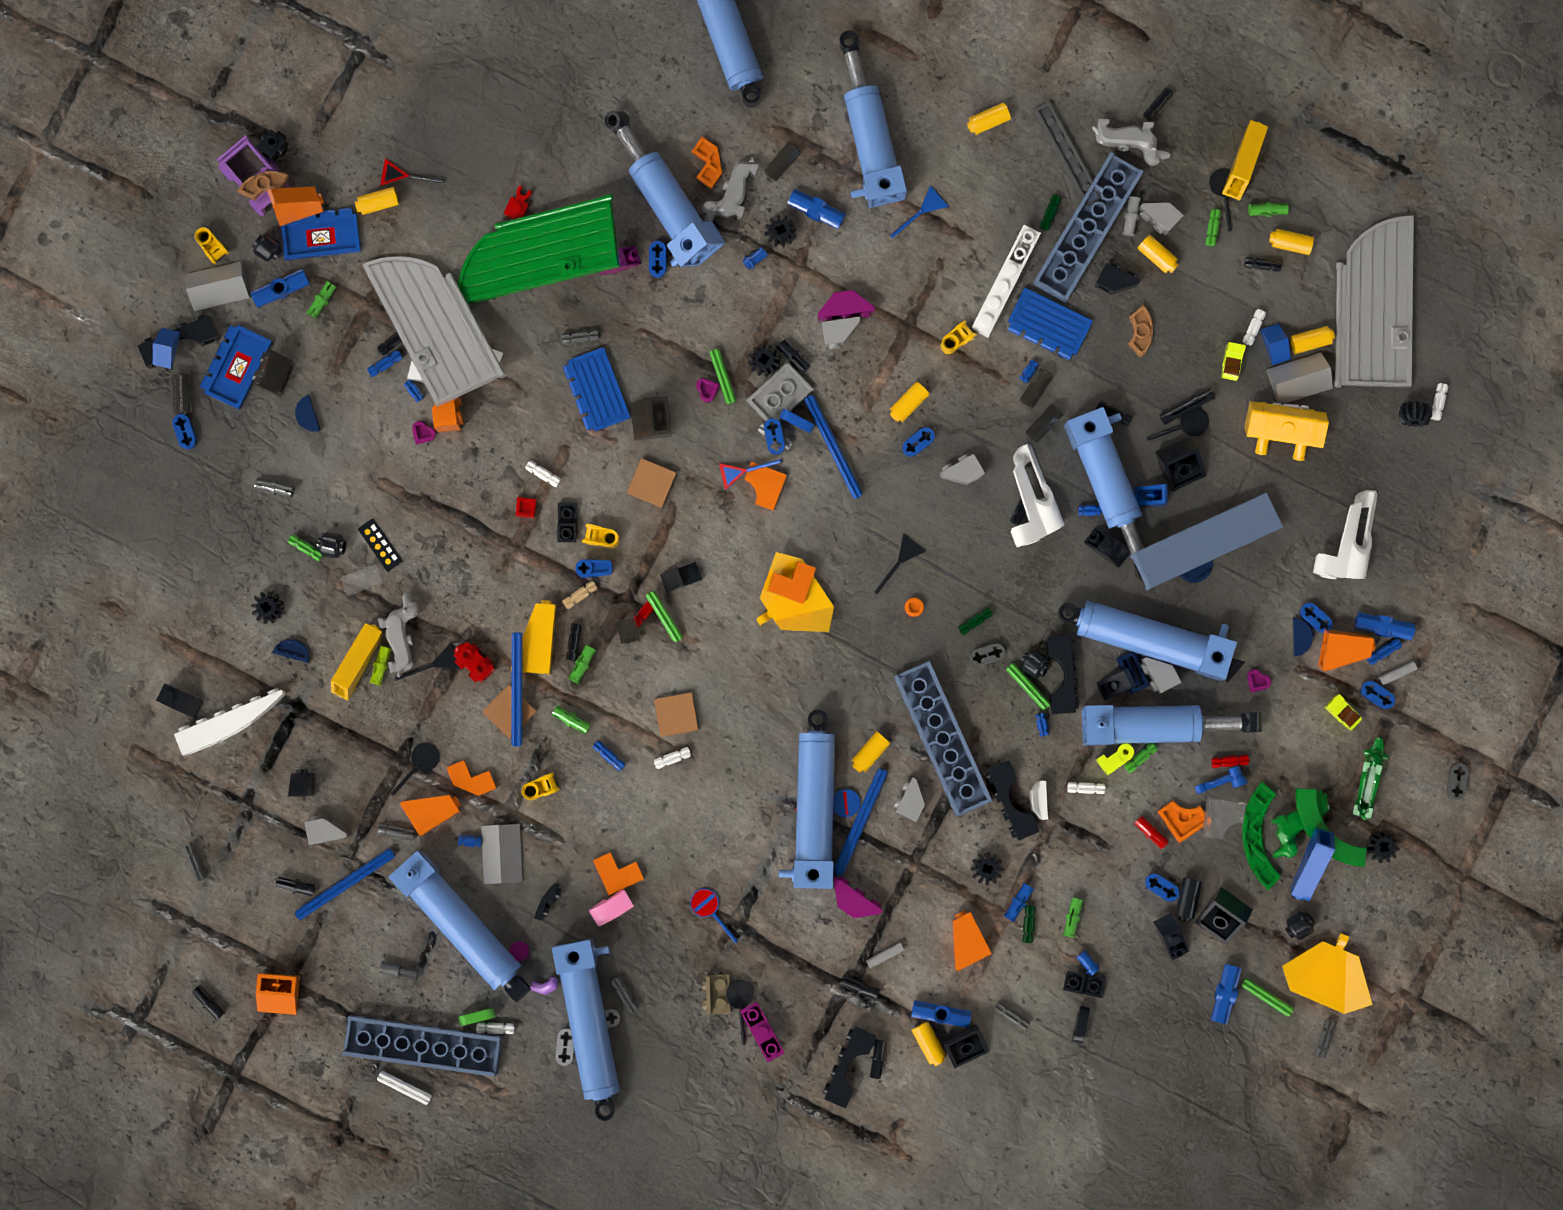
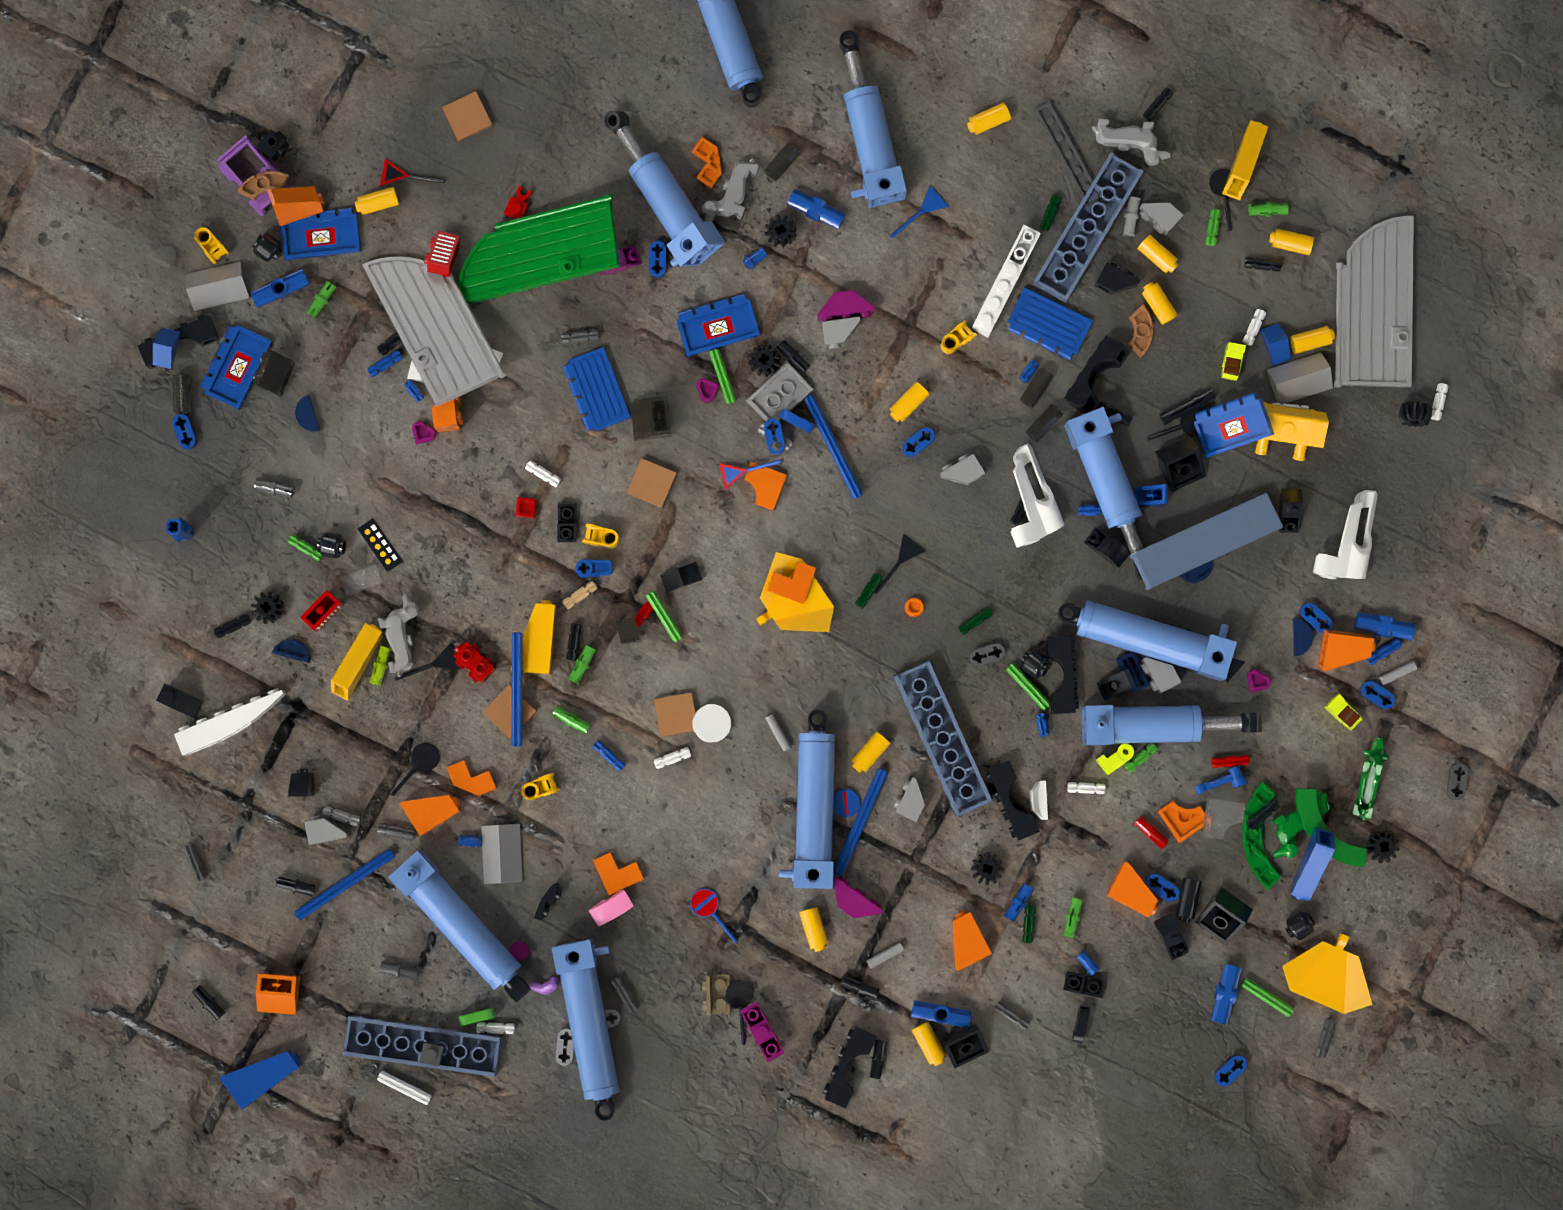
none -> blue piece [165,517,194,542]
none -> black axle [214,614,251,638]
none -> blue slope [219,1050,302,1110]
none -> red brick [300,590,344,632]
none -> light grey axle [322,806,360,826]
none -> dark grey brick [420,1041,446,1066]
none -> red brick [424,230,460,277]
none -> medium nougat tile [442,91,493,142]
none -> blue hinge [677,293,760,357]
none -> white tile [692,704,731,743]
none -> light grey piece [765,714,792,752]
none -> yellow brick [799,907,829,952]
none -> dark green axle [855,573,882,609]
none -> black arch [1064,336,1130,414]
none -> orange slope [1106,861,1159,917]
none -> yellow brick [1142,282,1178,325]
none -> blue hinge [1194,392,1275,458]
none -> blue beam [1214,1055,1247,1086]
none -> black axle [1246,800,1280,830]
none -> black slope [1279,488,1303,533]

